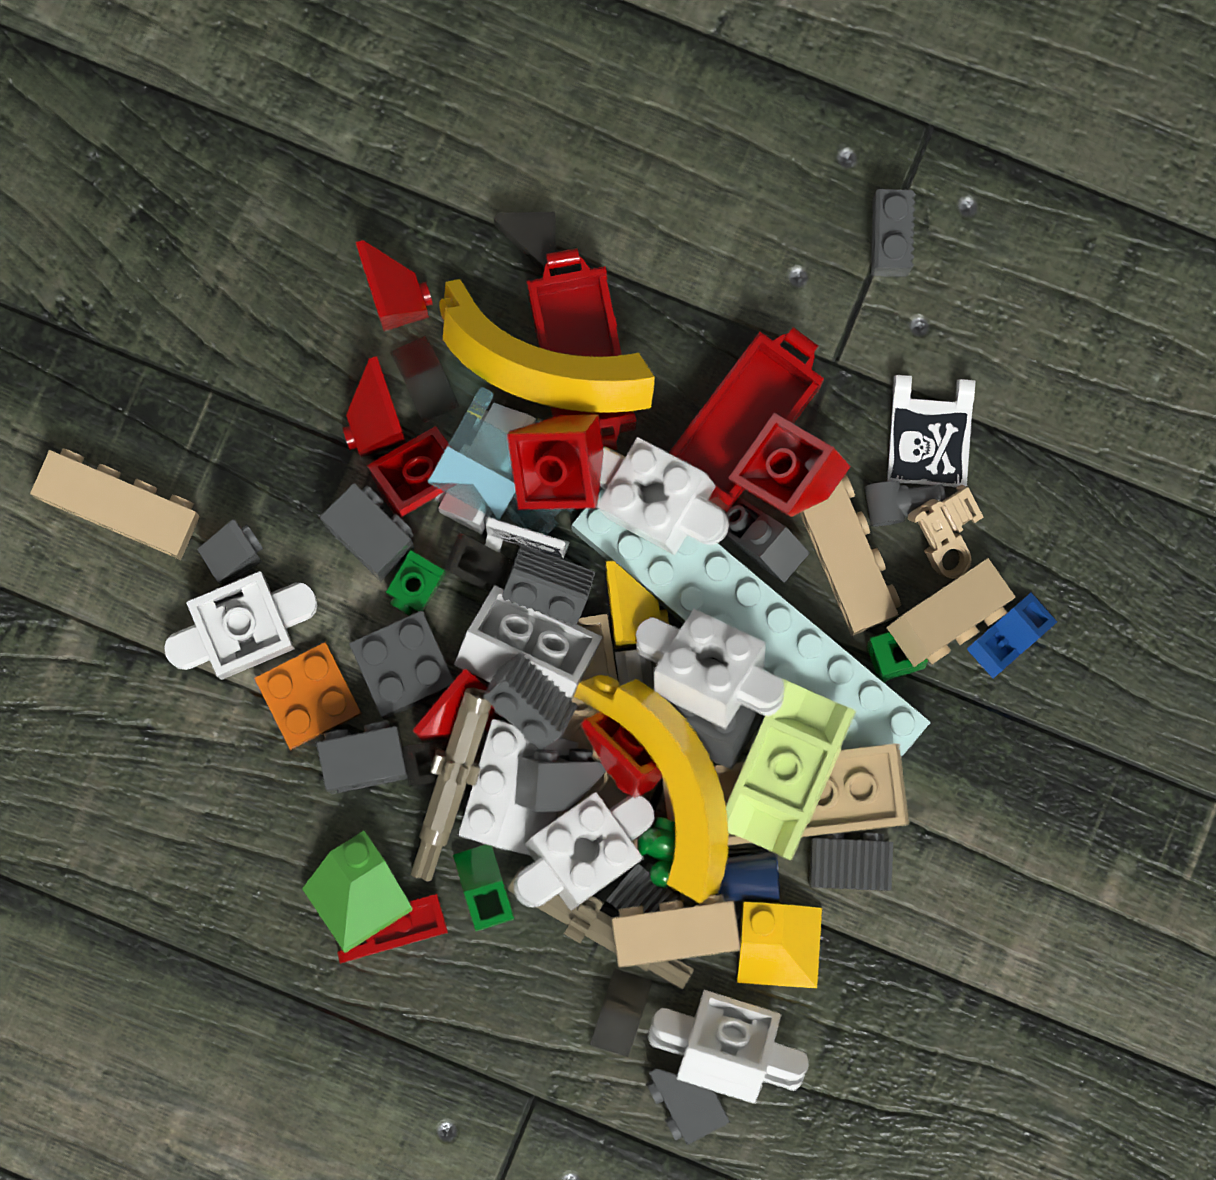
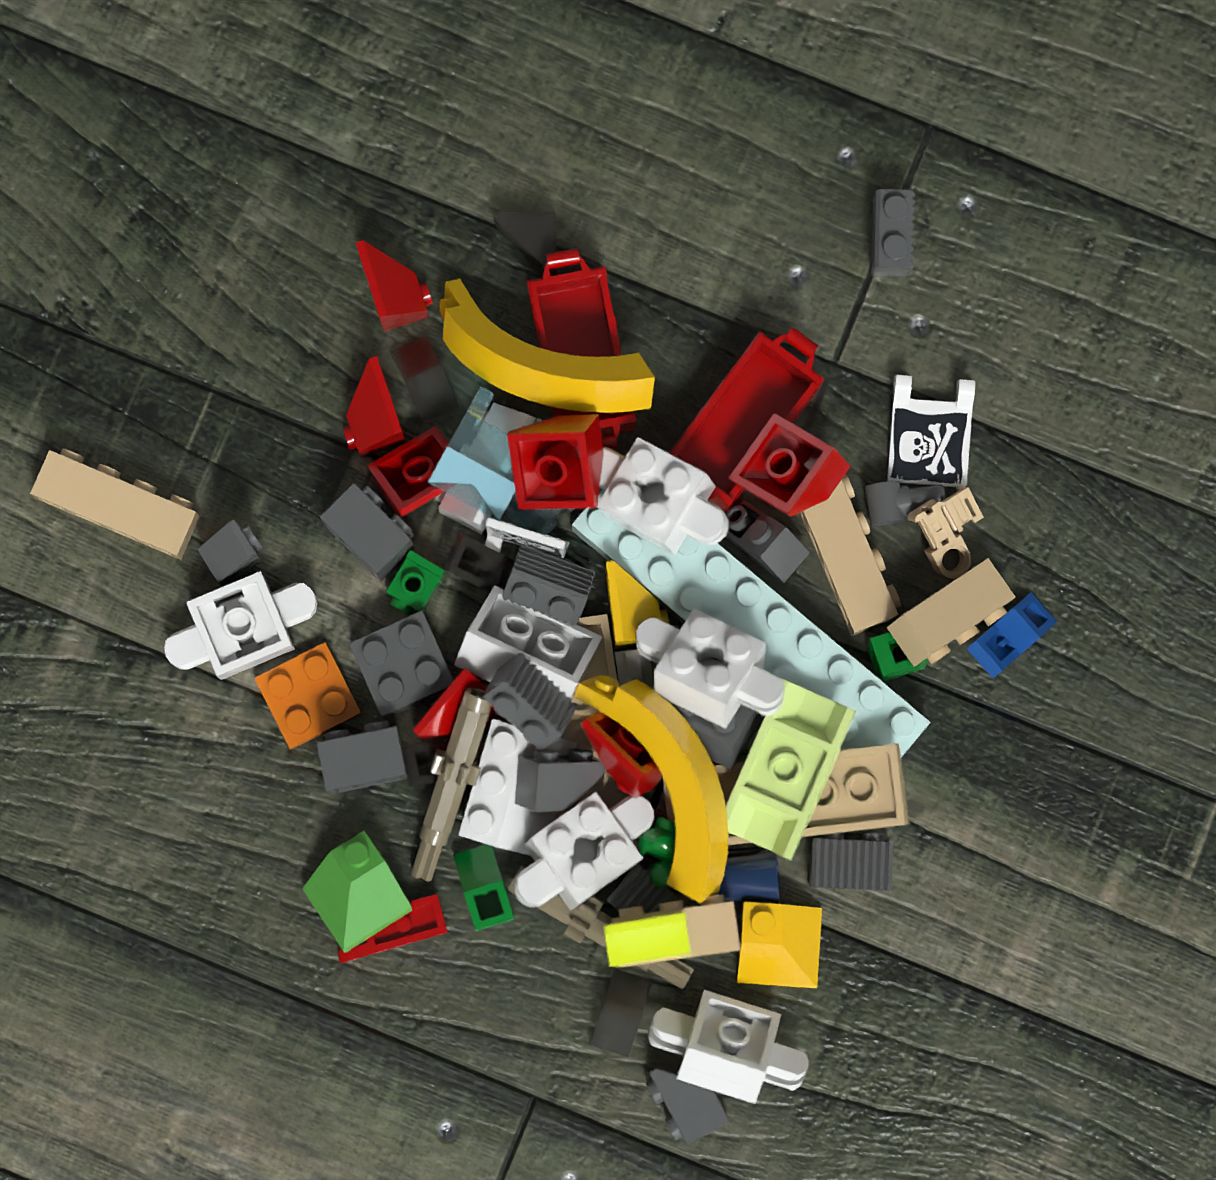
none -> neon yellow panel [603,913,691,967]

